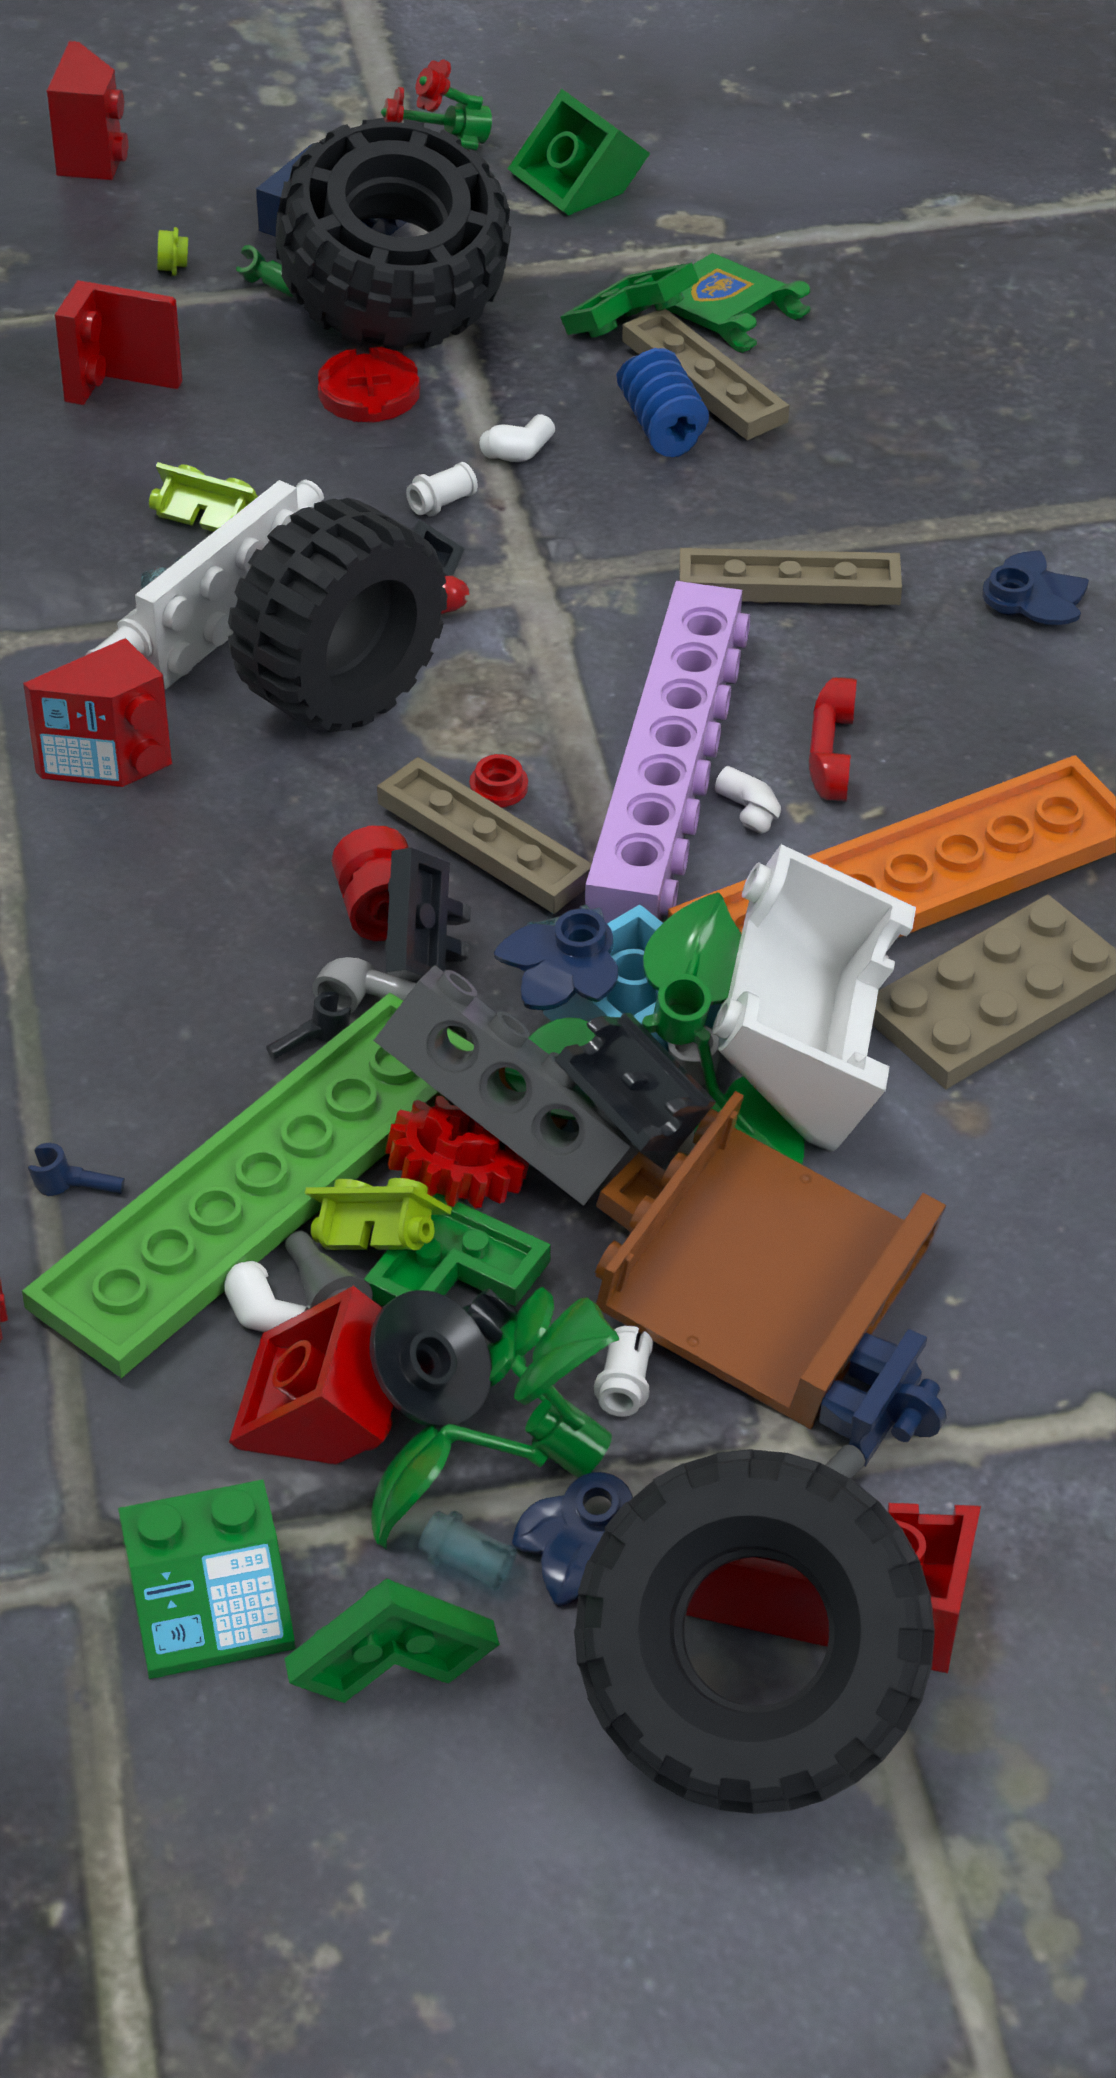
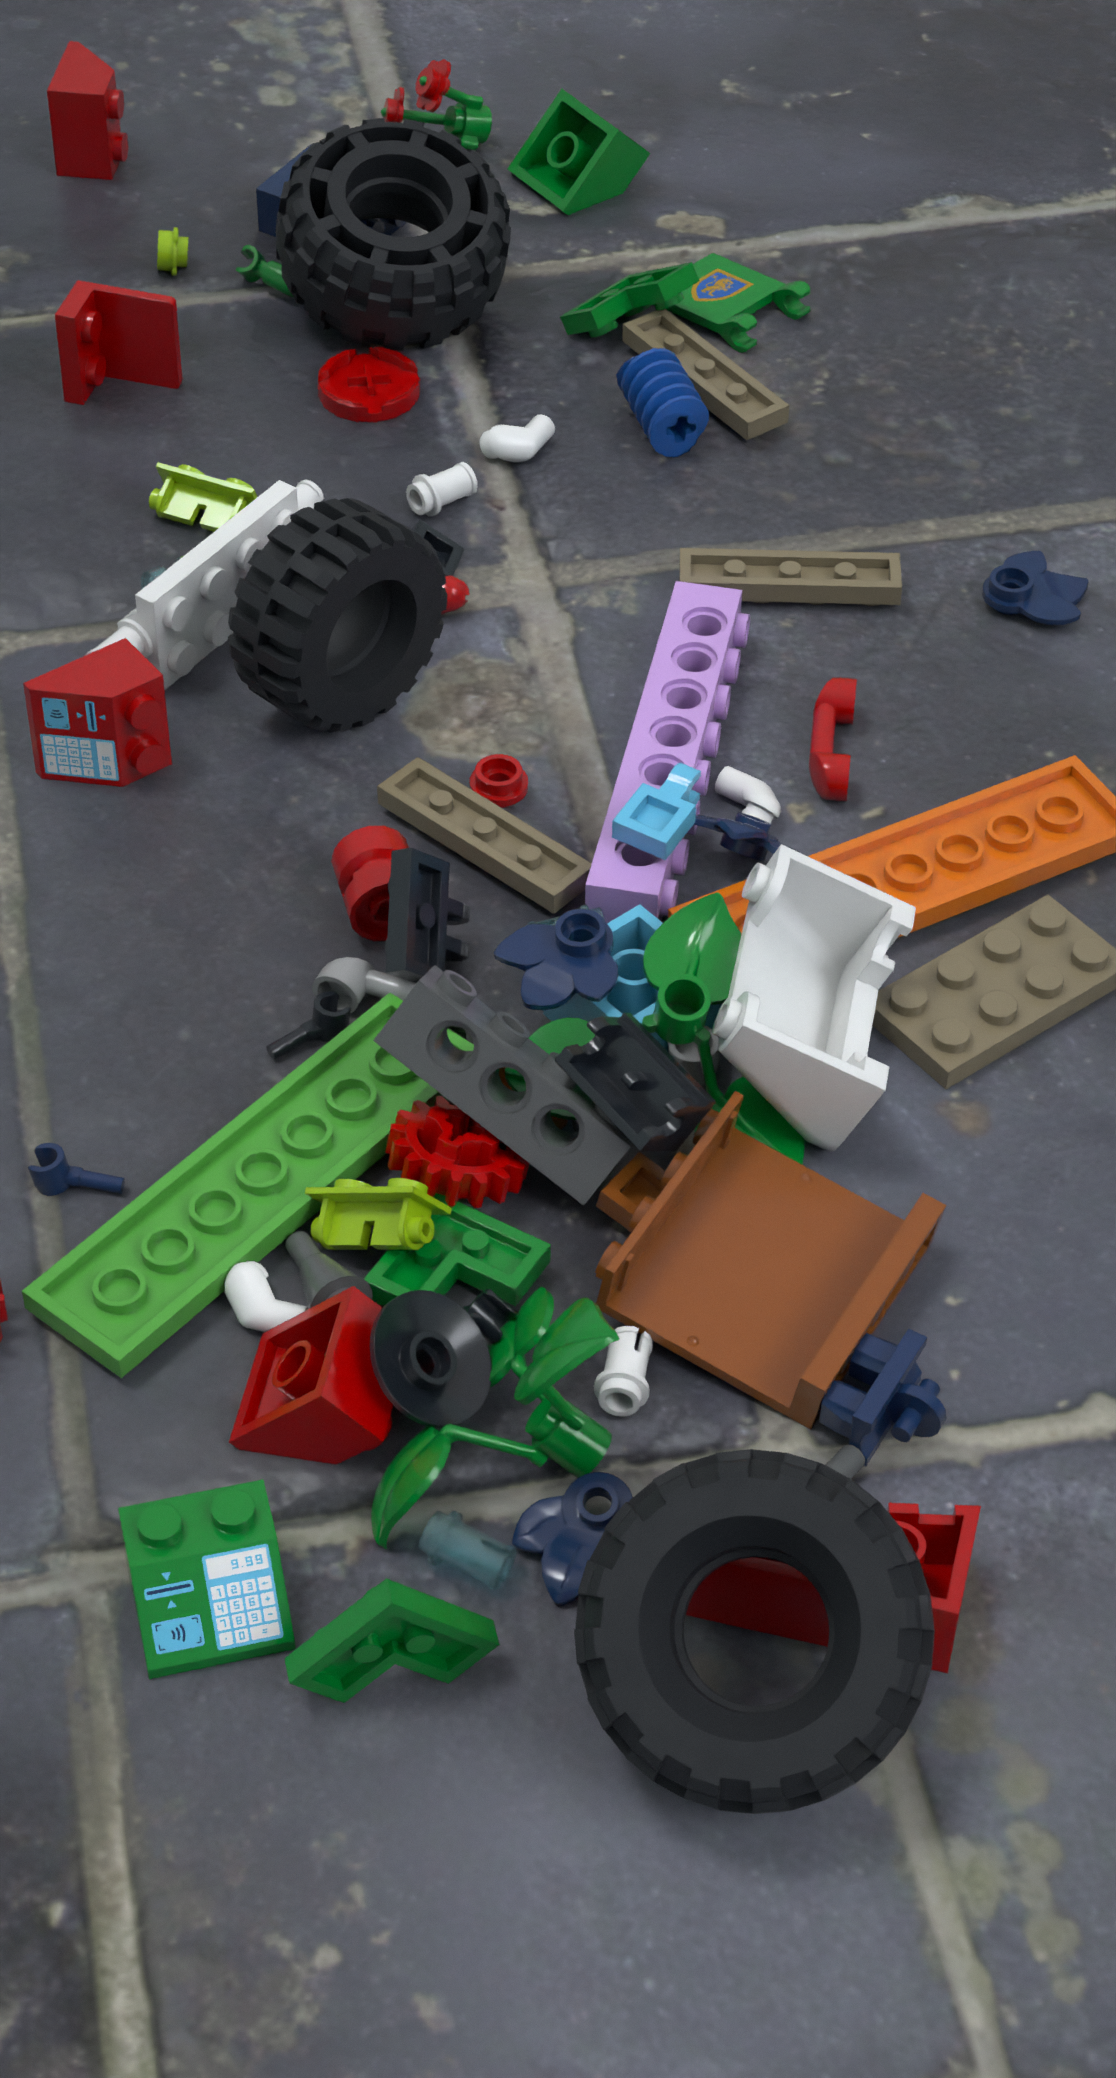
none -> medium azure plate [612,763,701,860]
none -> dark blue plate [694,812,800,861]

